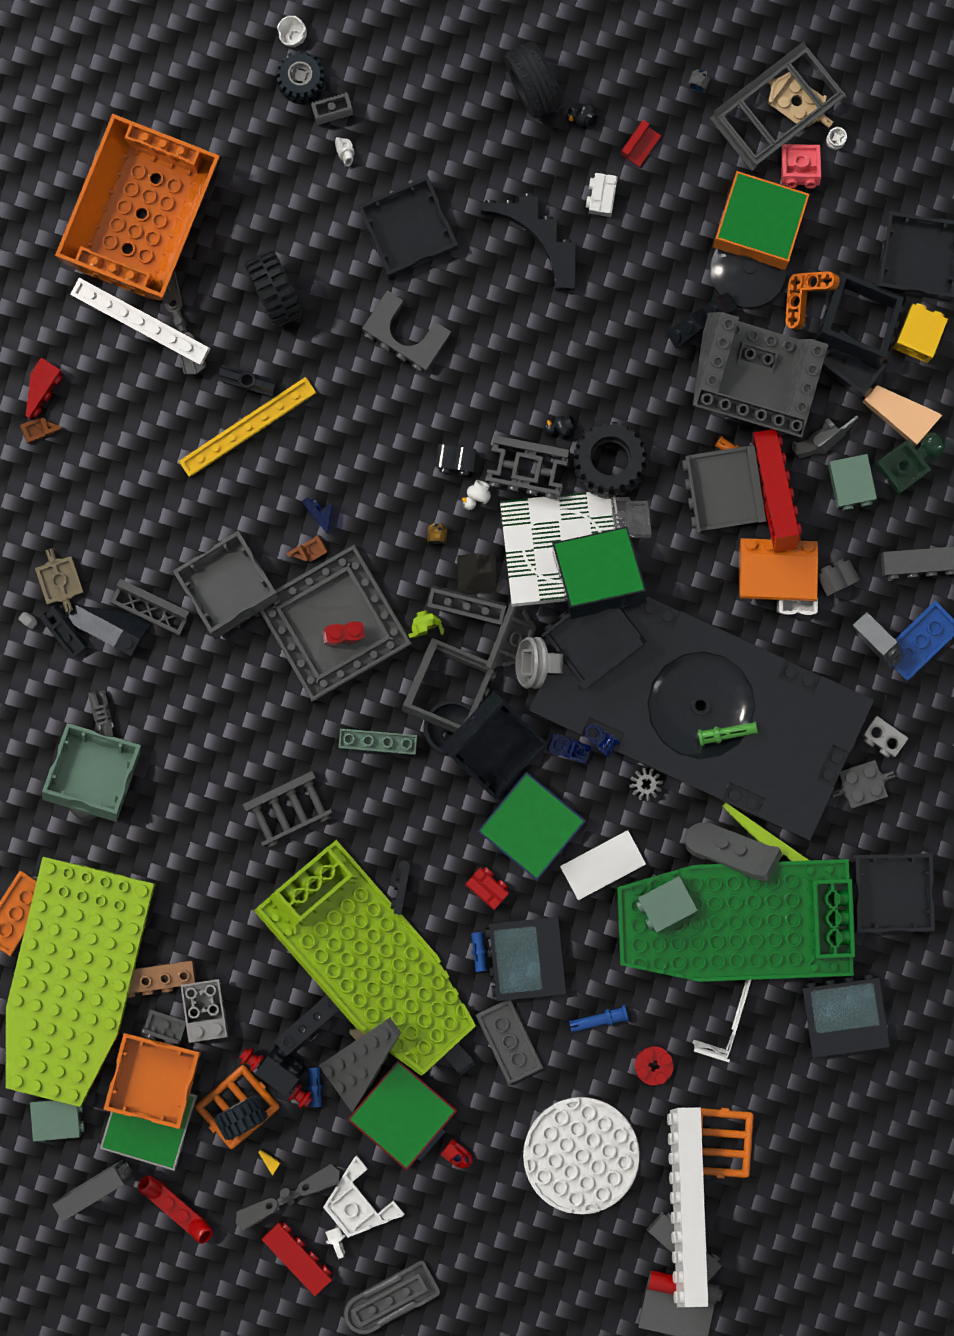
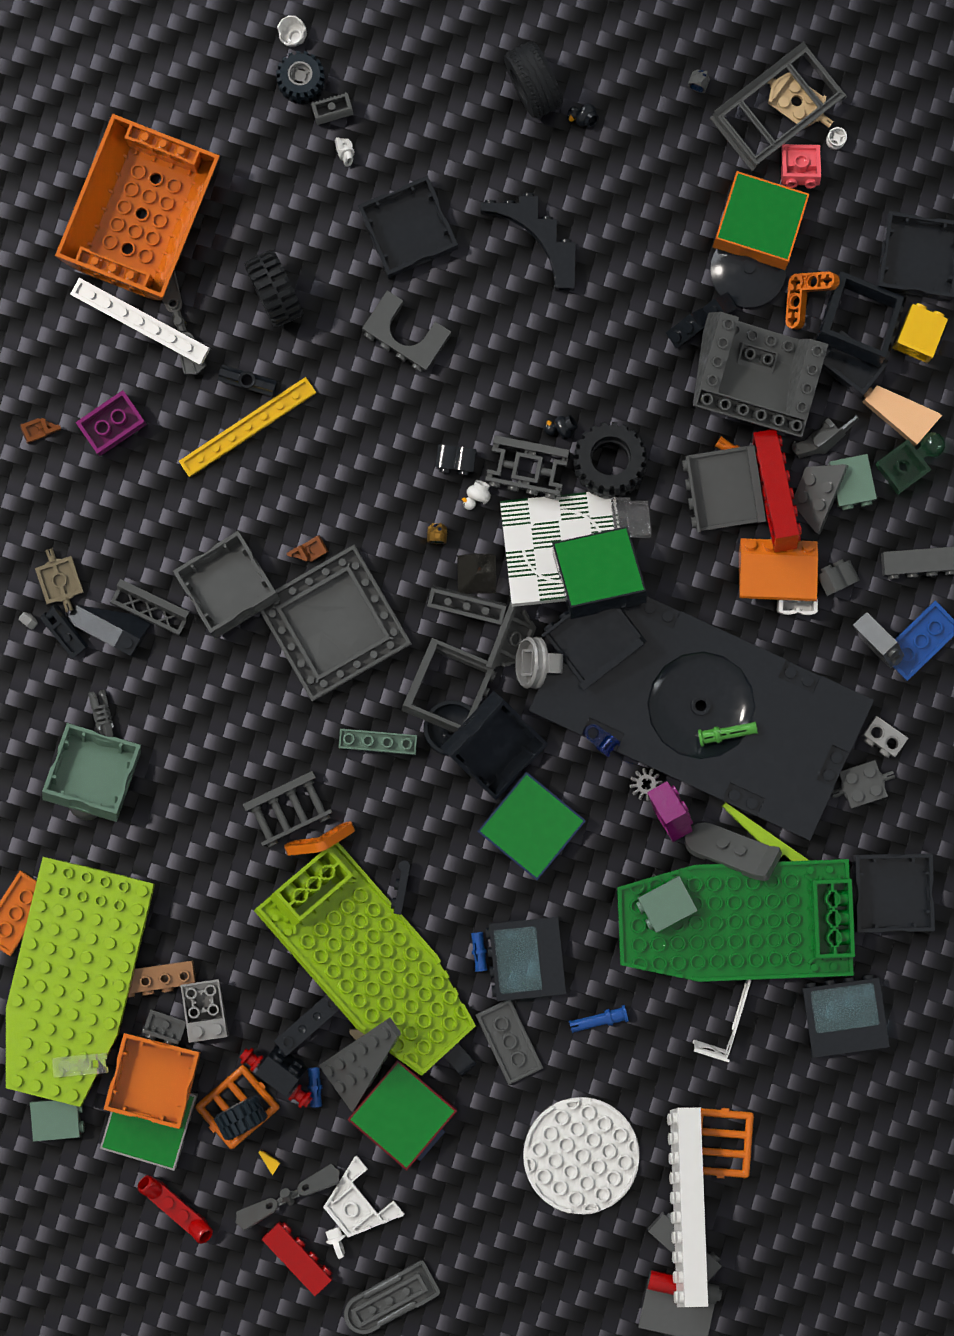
red slope [26,358,63,420] -> none
dark grey window [53,1159,133,1222] -> none
clear blue slope [302,497,333,533] -> none
red brick [322,621,365,646] -> none
lime piece [408,610,444,638] -> none
red rock [440,1138,473,1169] -> none
red brick [465,867,509,910] -> none
clear blue slope [546,733,591,764] -> none
white tile [560,830,646,900] -> none
white brick [586,173,618,217] -> none
red panel [621,120,661,167] -> none
red plate [635,1046,673,1085] -> none
none -> clear plate [52,1053,108,1077]
none -> magenta brick [75,390,147,456]
none -> orange beam [284,821,355,855]
none -> magenta brick [647,781,693,842]
none -> dark grey wing [793,464,849,534]

